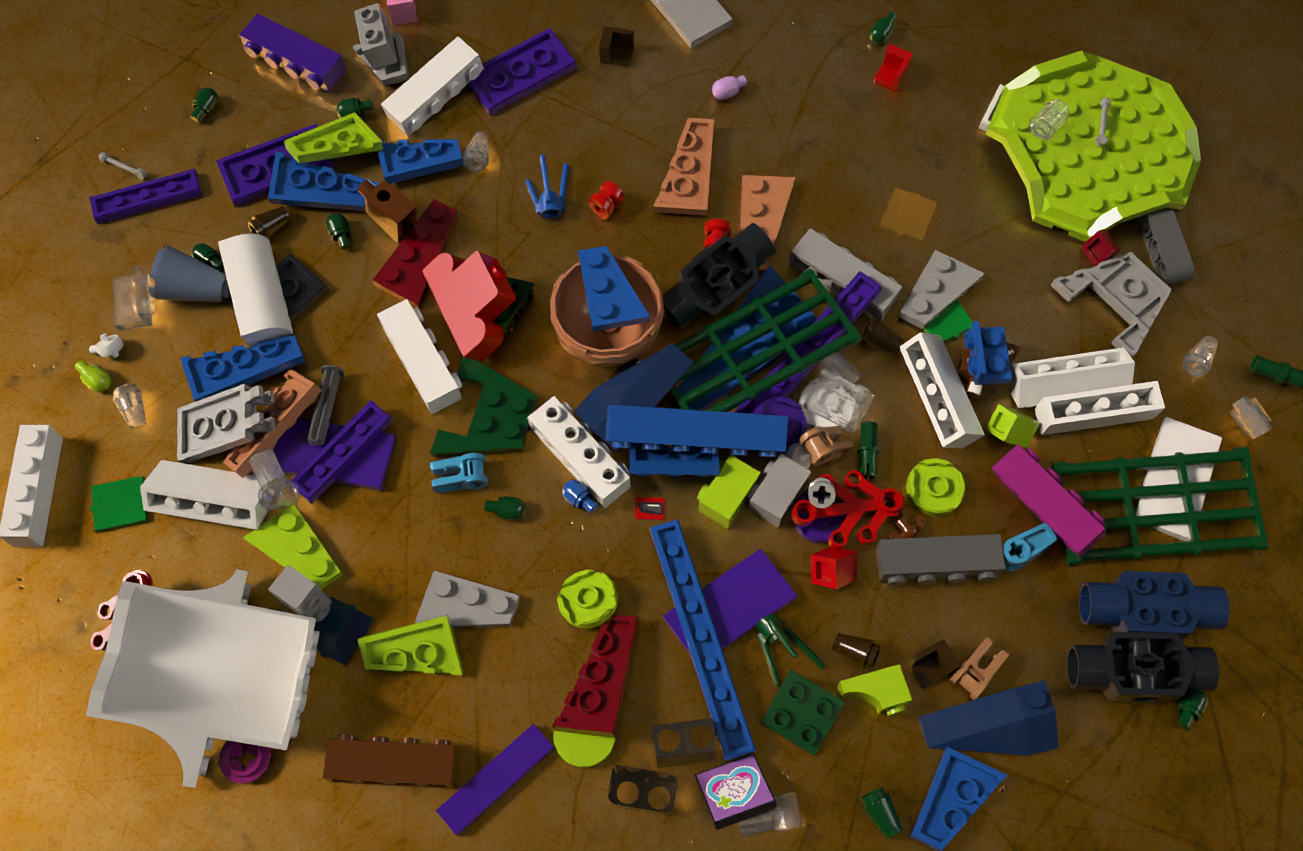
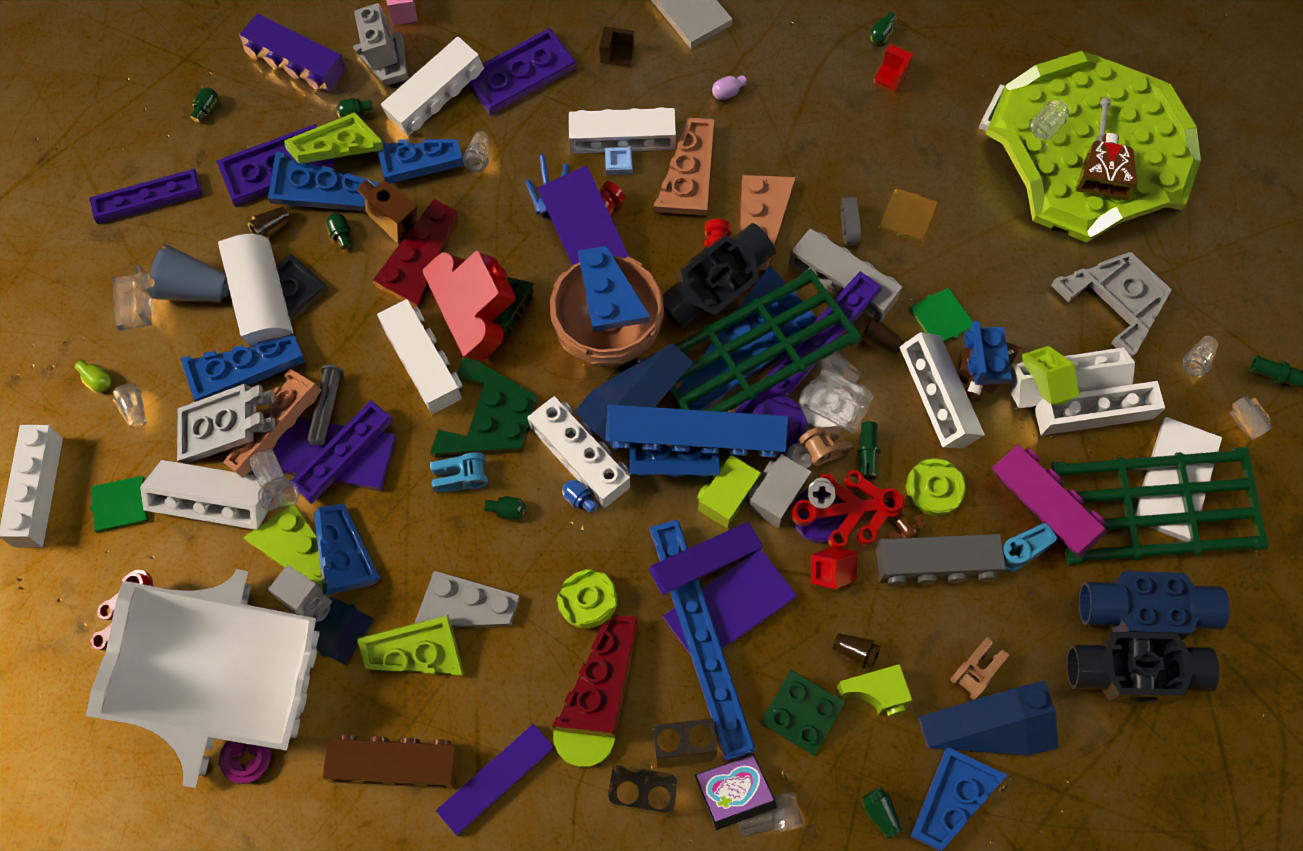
white piece [89,333,124,358] -> none
light grey hinge [99,152,147,180] -> none
dark green cylinder [191,243,224,272] -> none
sticker [635,497,665,520] -> none
dark green plant [756,613,825,687] -> none
light grey wing [898,250,985,329] -> none
dark brown panel [907,639,960,689] -> none
lime panel [986,404,1040,448] -> none
dark red tile [1081,229,1120,267] -> none
dark grey beam [1139,209,1194,284] -> none
dark green cylinder [1177,691,1208,730] -> none
none -> blue wing [314,504,380,595]
none -> dark purple tile [537,165,629,266]
none -> white brick [569,107,676,154]
none -> light blue tile [605,146,633,175]
none -> dark purple tile [648,521,763,596]
none -> dark grey beam [841,197,861,245]
none -> lime arch [1022,346,1080,405]
none -> reddish brown torso [1076,133,1137,200]

